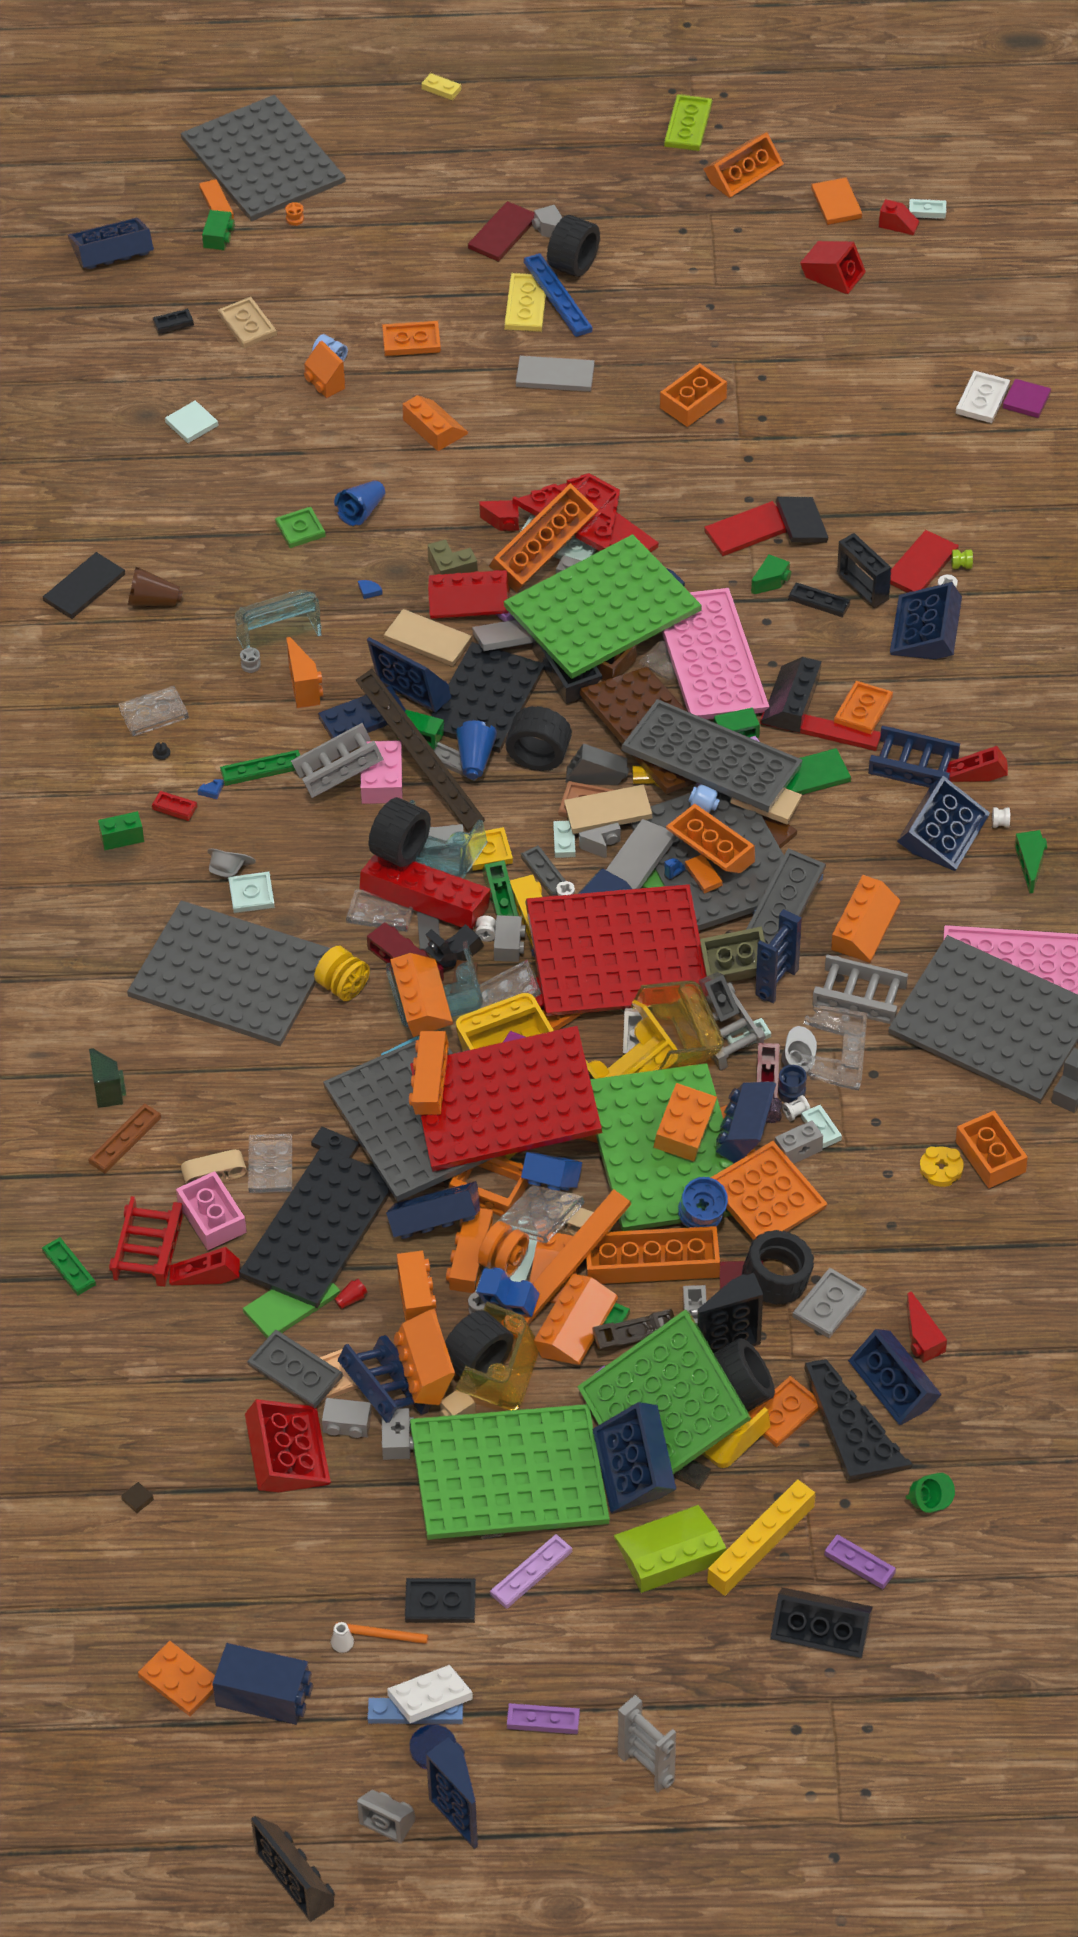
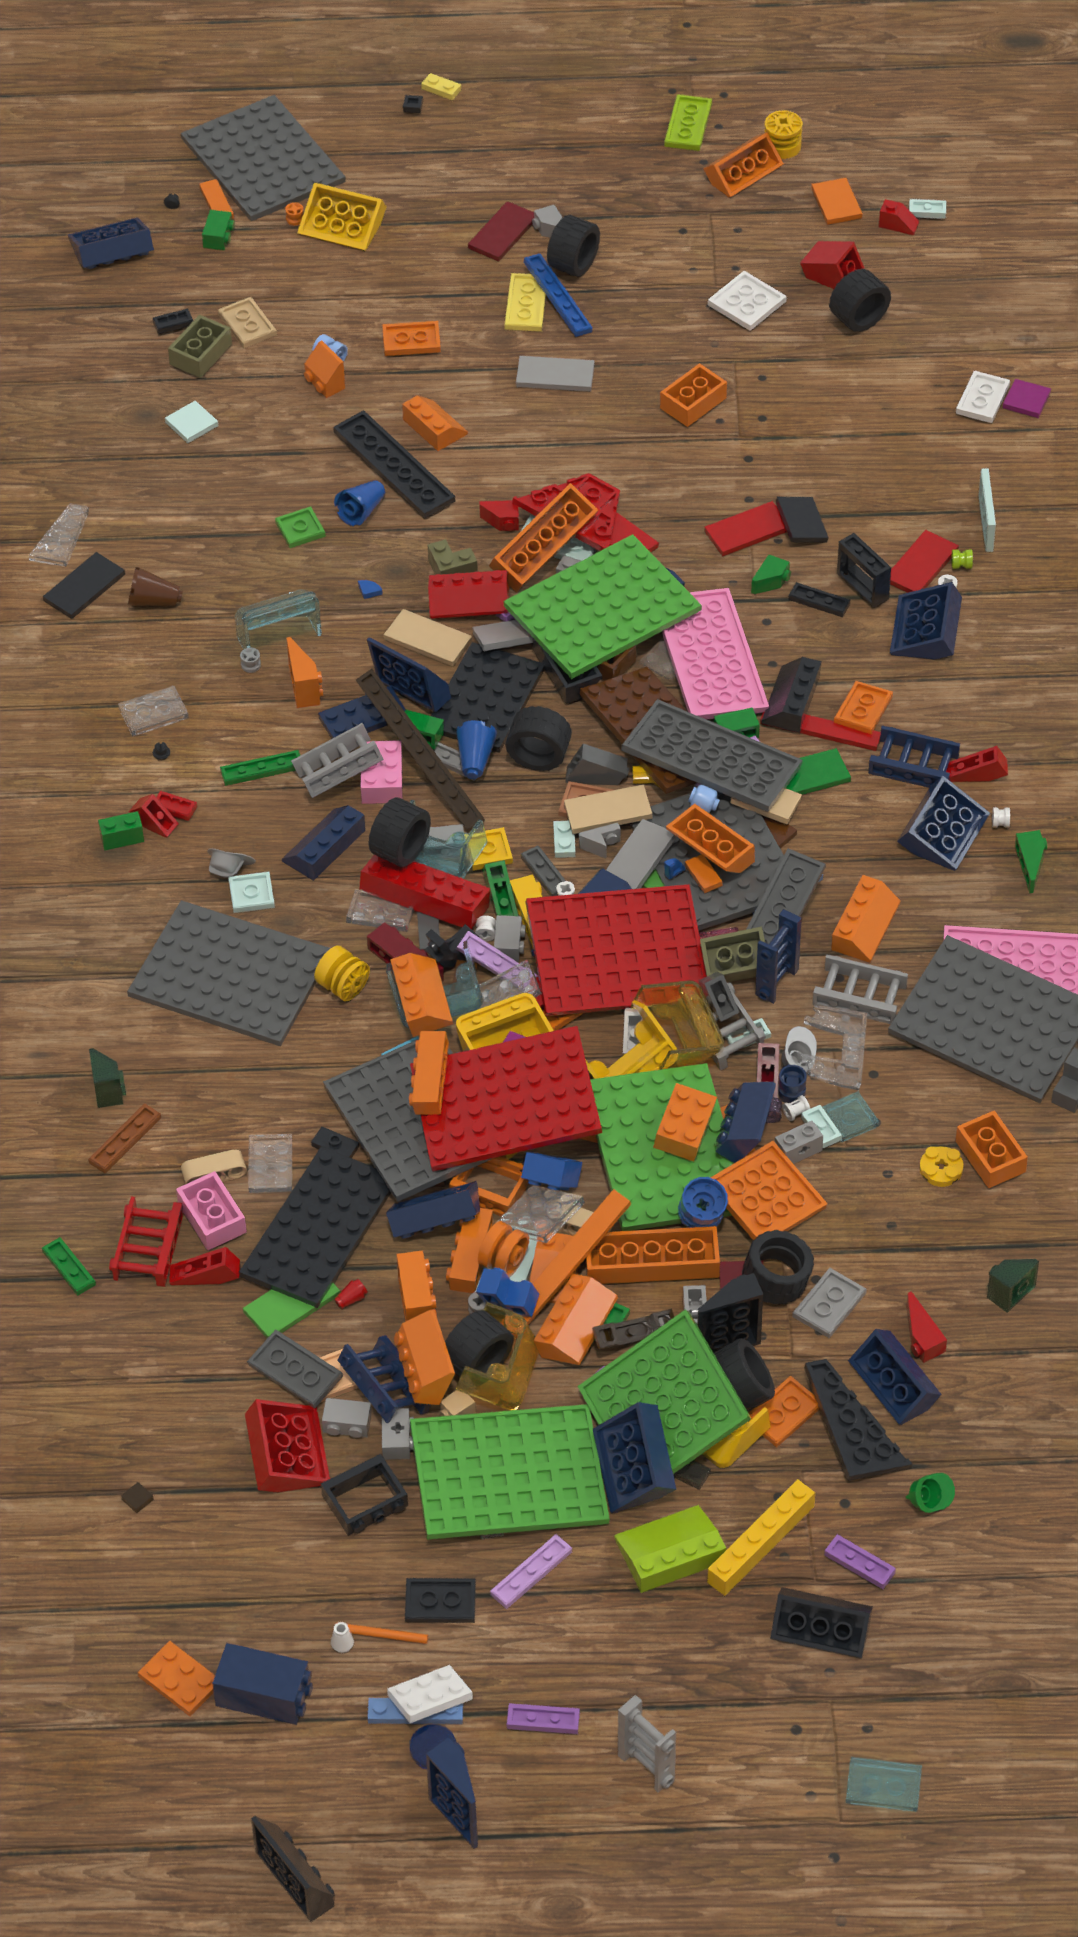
blue tile [198,779,224,799] -> none
light grey slope [357,1790,415,1844] -> none
none -> clear wing [28,503,89,567]
none -> red slope [129,794,179,838]
none -> black piece [164,193,180,209]
none -> olive brick [168,314,232,378]
none -> dark blue slope [282,805,366,881]
none -> yellow slope [297,183,386,251]
none -> black window [321,1454,408,1536]
none -> black plate [333,410,456,518]
none -> black plate [403,95,423,113]
none -> lavender tile [456,931,538,993]
none -> clear pink tile [699,927,739,939]
none -> white plate [708,271,787,331]
none -> yellow wheel [764,110,803,159]
none -> clear light blue tile [822,1091,879,1142]
none -> black tyre [829,269,891,332]
none -> clear light blue tile [846,1757,922,1812]
none -> light aqua tile [978,468,996,552]
none -> clear green slope [987,1259,1039,1313]

